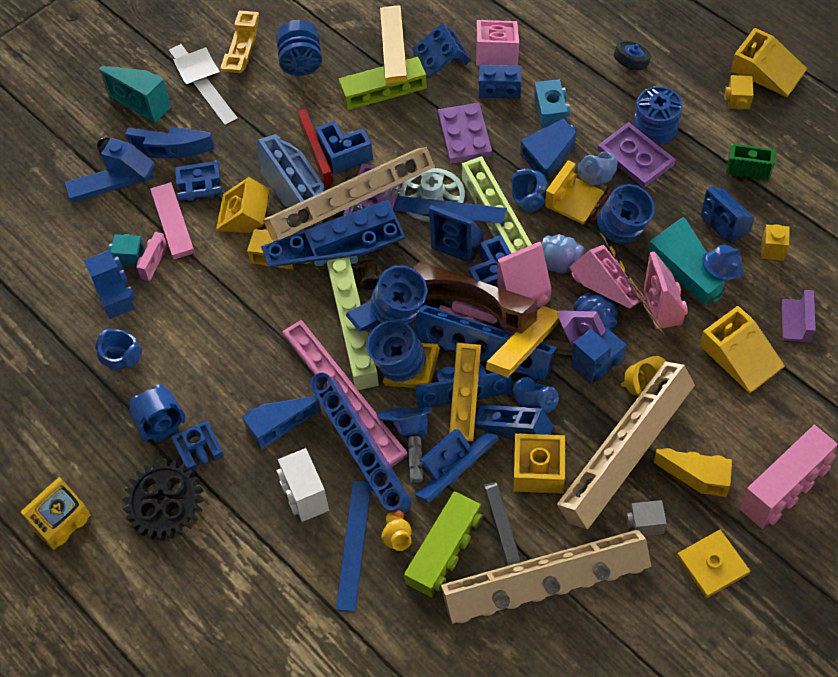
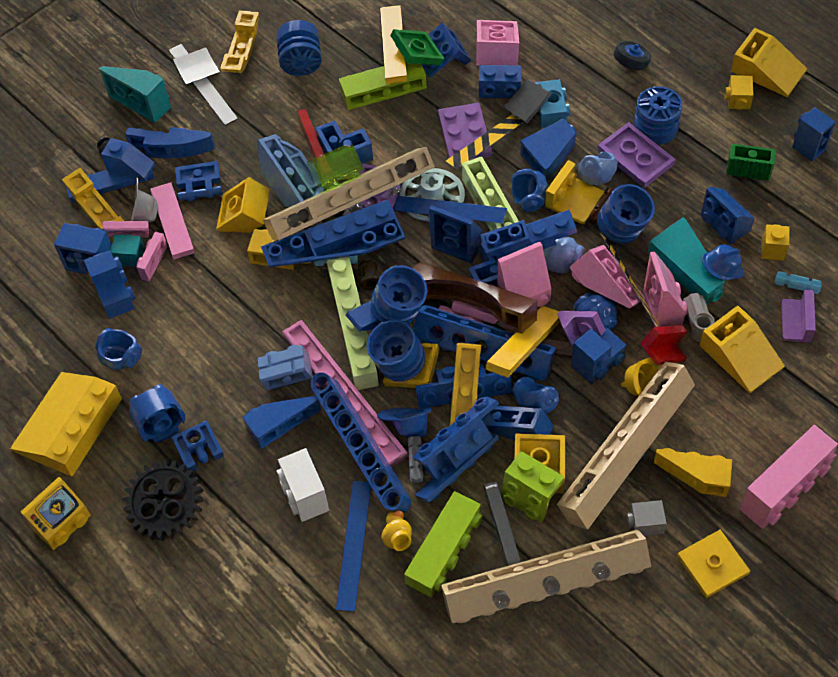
none -> yellow slope [10,372,122,477]
none -> blue brick [54,223,111,274]
none -> yellow slope [62,168,124,242]
none -> bright pink tile [103,221,149,238]
none -> light grey piece [131,178,158,222]
none -> medium blue brick [258,345,313,390]
none -> clear neon green piece [306,144,364,189]
none -> green plate [390,29,444,65]
none -> blue bracket [413,396,499,469]
none -> sticker [446,114,524,169]
none -> blue slope [480,210,577,256]
none -> lime bracket [501,451,564,522]
none -> dark grey piece [504,79,551,123]
none -> red panel [640,325,688,365]
none -> light grey piece [683,293,715,342]
none -> medium azure axle [775,271,822,294]
none -> blue brick [792,107,836,162]

